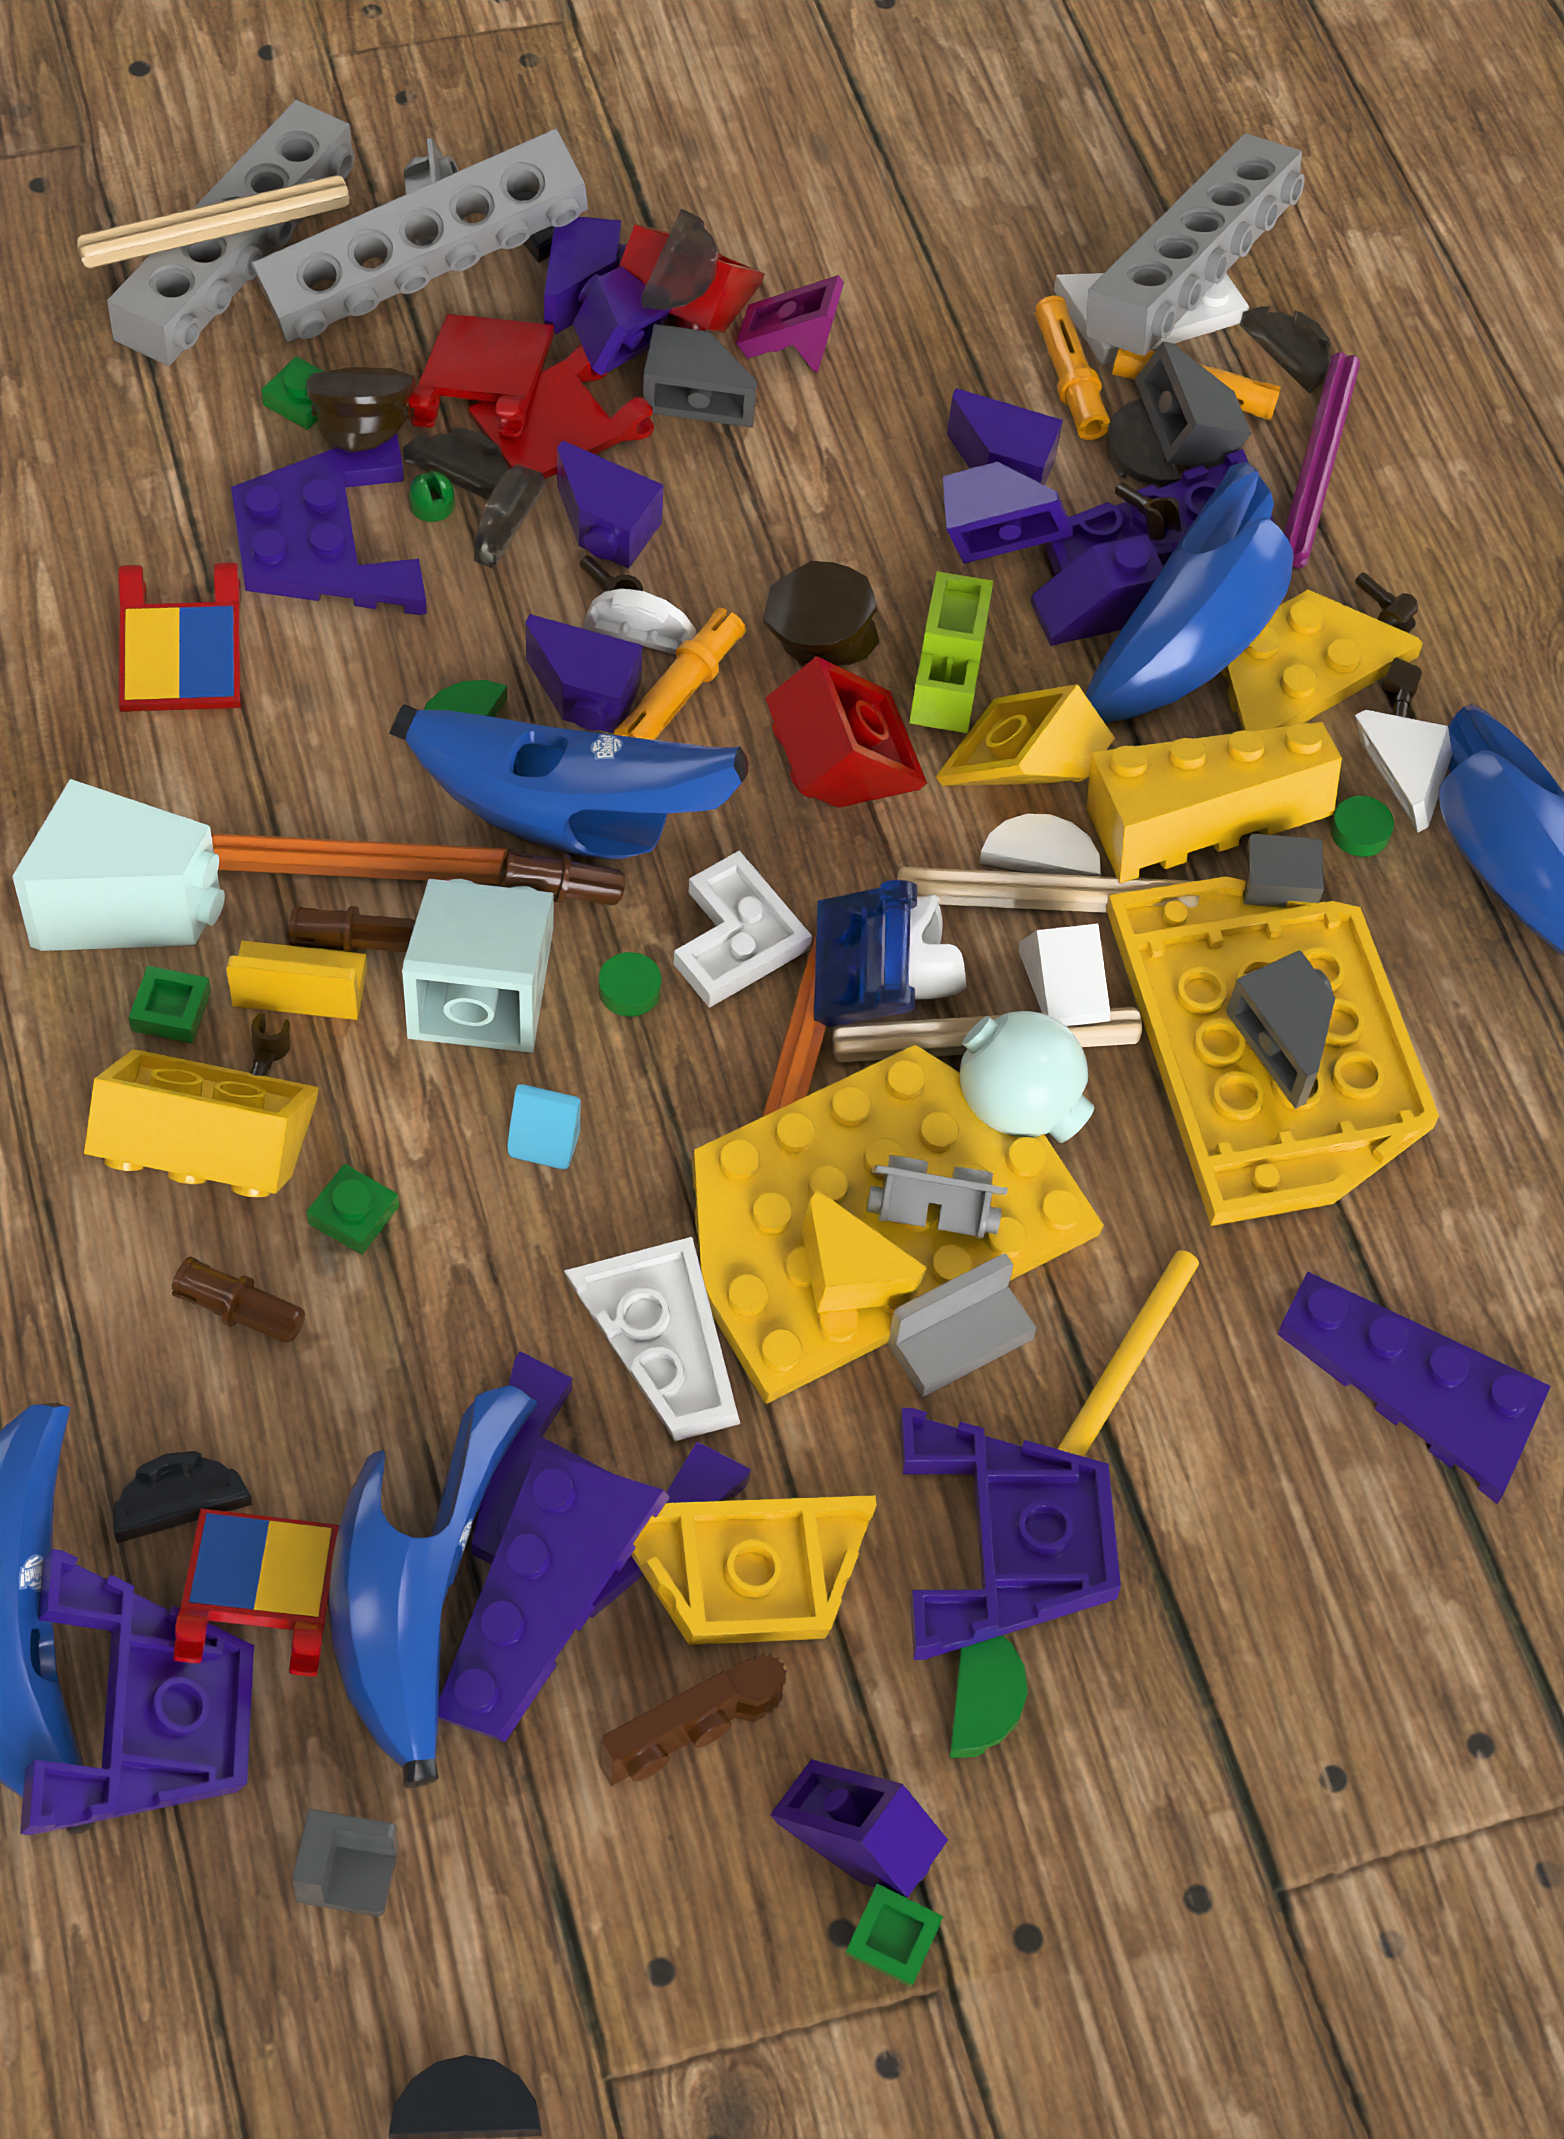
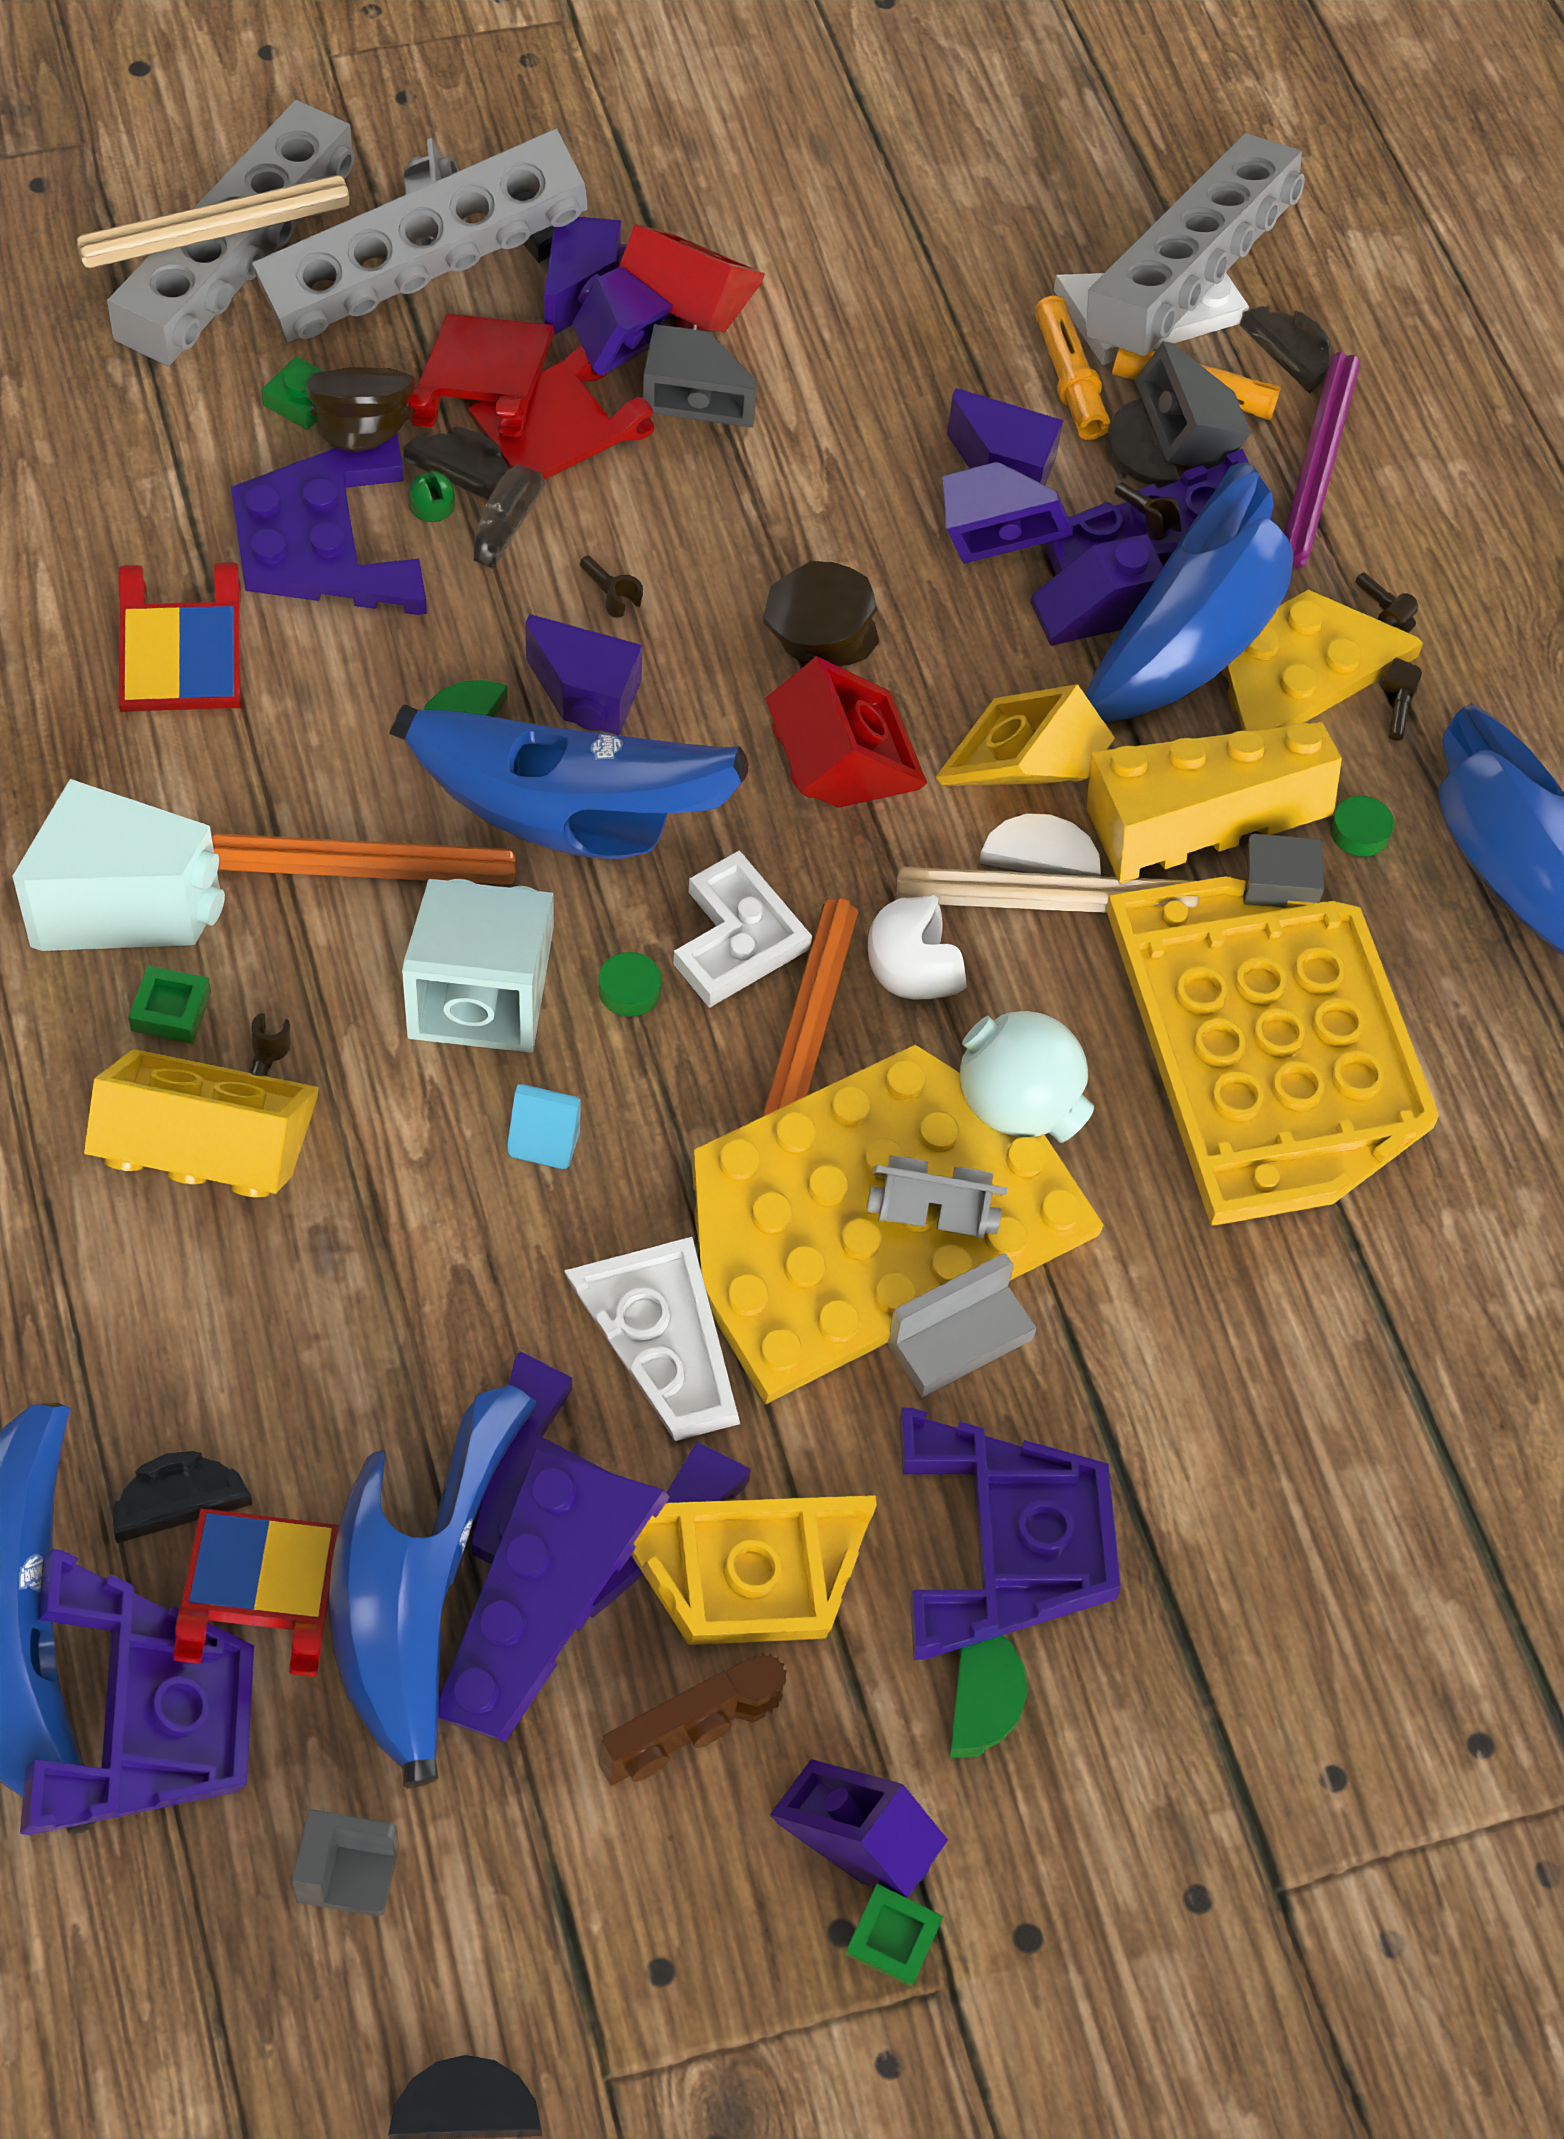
reddish brown axle [171,1256,305,1342] -> none
yellow panel [226,940,368,1020] -> none
reddish brown axle [289,906,416,953] -> none
green plate [306,1163,399,1255] -> none
reddish brown axle [499,849,625,905] -> none
dark purple slope [557,441,663,569] -> none
white tile [582,589,697,655] -> none
light orange pin [614,607,746,740] -> none
clear smoke tile [641,209,718,310] -> none
magenta slope [736,275,844,372] -> none
yellow slope [802,1190,927,1313] -> none
clear blue plate [814,880,917,1027] -> none
tan axle [832,1007,1142,1062] -> none
lime slope [909,571,994,733] -> none
white slope [1019,923,1110,1026] -> none
yellow bar [1057,1250,1199,1457] -> none
dark grey slope [1226,950,1335,1109] -> none
dark purple wing [1278,1271,1551,1504] -> none
white slope [1355,710,1452,832] -> none

